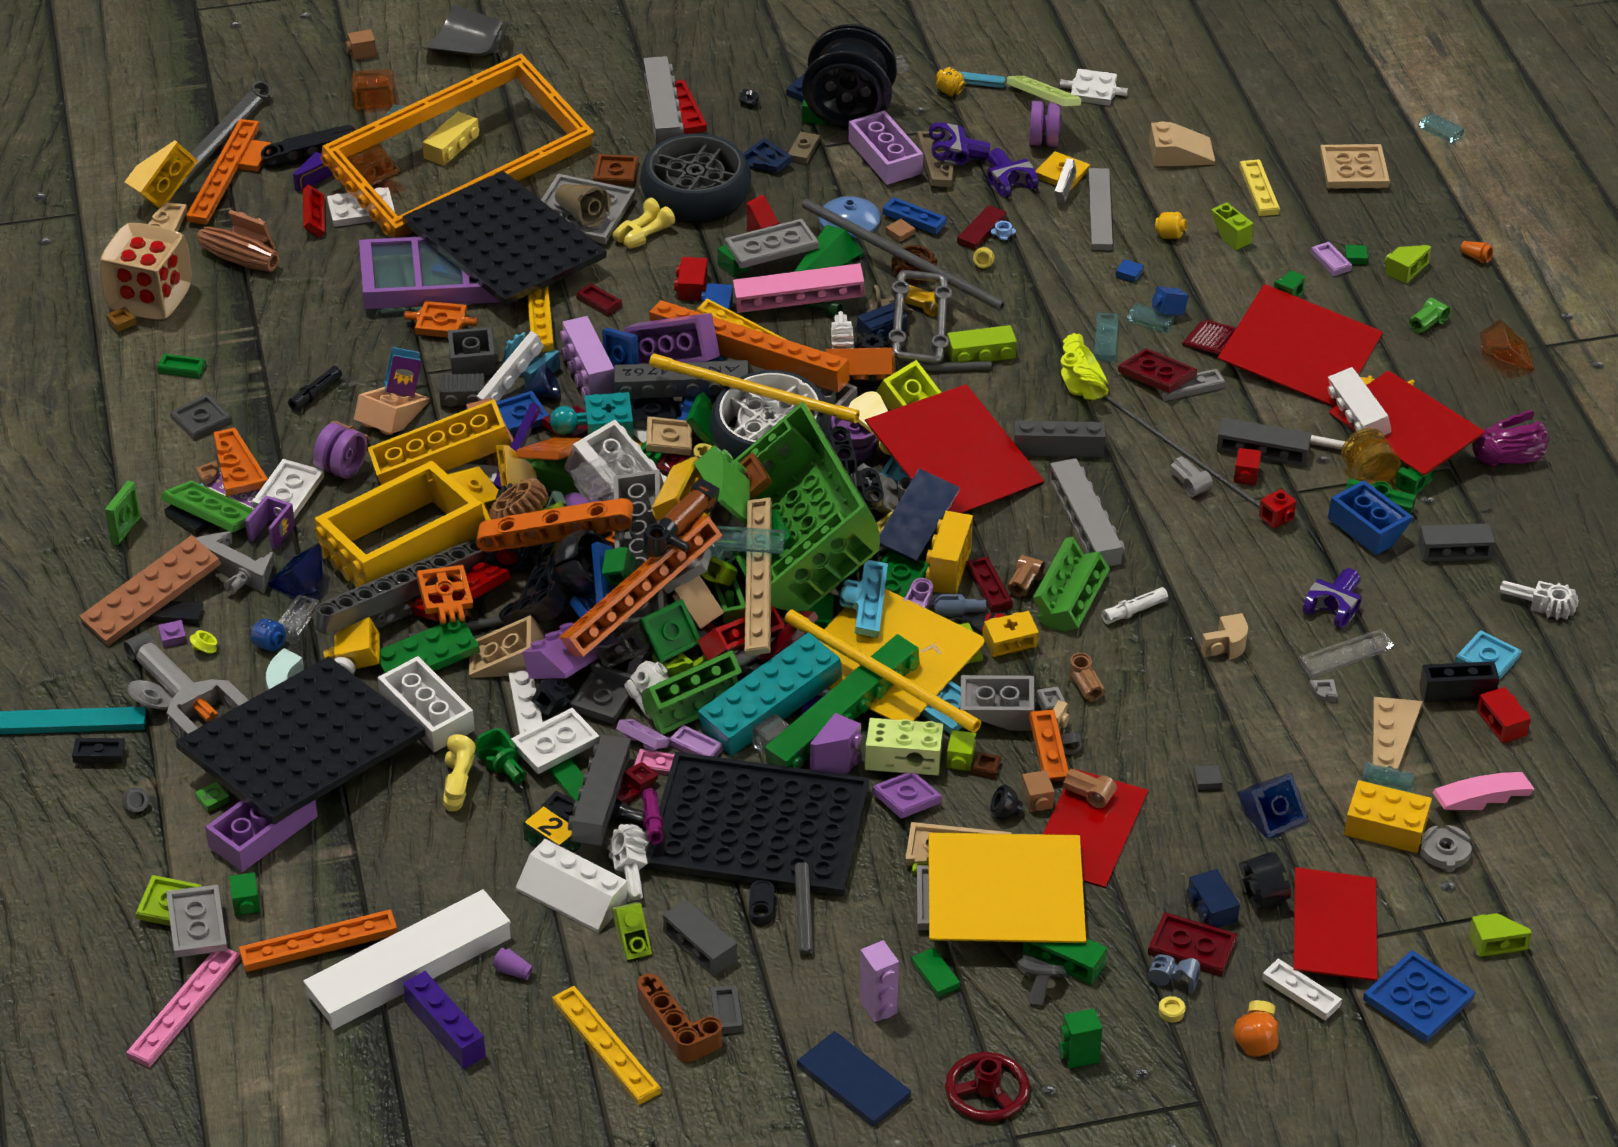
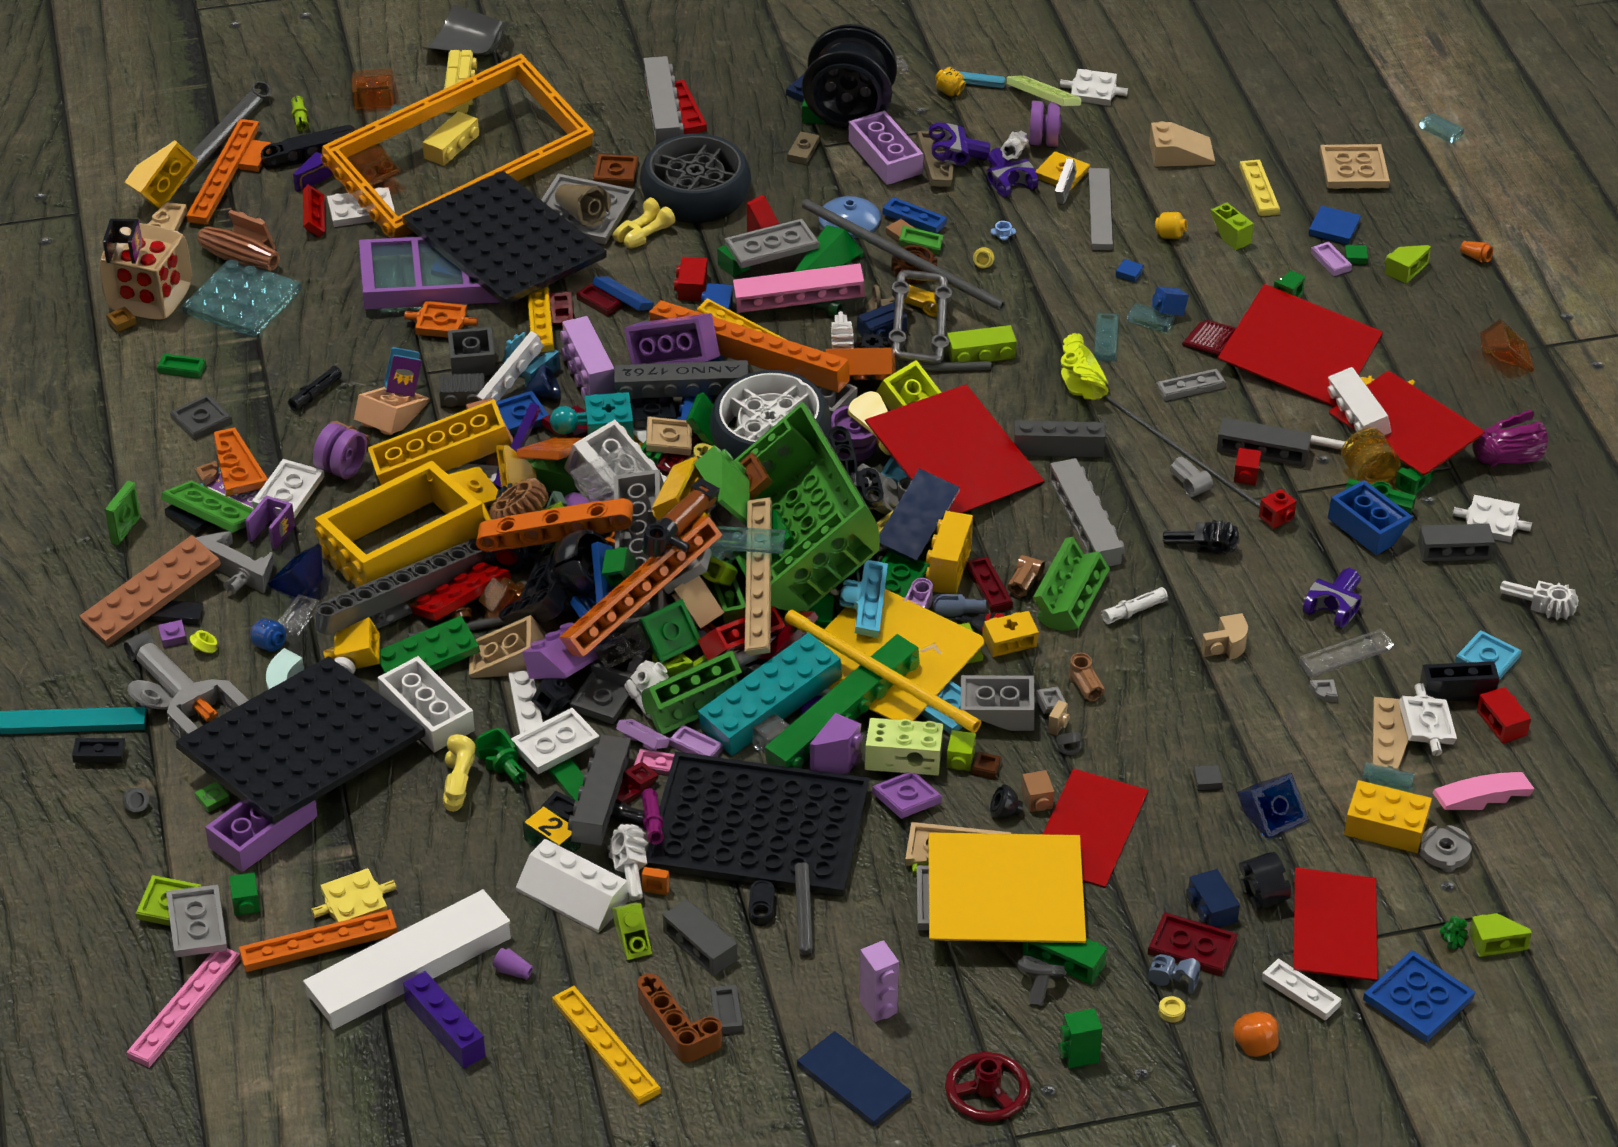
medium nougat brick [345,29,377,60] -> none
orange piece [416,565,473,624] -> none
blue plate [602,328,639,371] -> none
yellow piece [649,353,860,424] -> none
black piece [738,89,759,108] -> none
dark blue wing [743,138,793,173] -> none
green tile [911,947,960,998] -> none
dark red tile [957,205,1007,250] -> none
orange plate [1029,710,1068,782] -> none
medium nougat piece [1063,769,1117,808] -> none
dark red tile [1118,348,1197,393] -> none
light yellow tile [1248,1000,1276,1017] -> none
bright green piece [1409,297,1451,334] -> none
none -> black piece [103,219,143,264]
none -> clear light blue plate [182,260,302,337]
none -> lime pin [291,96,309,131]
none -> light yellow plate [311,868,397,923]
none -> light yellow brick [444,50,477,113]
none -> clear orange slope [478,577,525,614]
none -> dark red slope [550,292,573,326]
none -> blue tile [592,276,654,311]
none -> orange plate [642,867,670,895]
none -> bright green tile [898,226,943,255]
none -> white piece [1000,131,1029,160]
none -> black gear [1163,520,1240,555]
none -> blue tile [1309,206,1361,245]
none -> white plate [1398,683,1457,756]
none -> green plant [1440,916,1467,949]
none -> white plate [1453,495,1532,543]

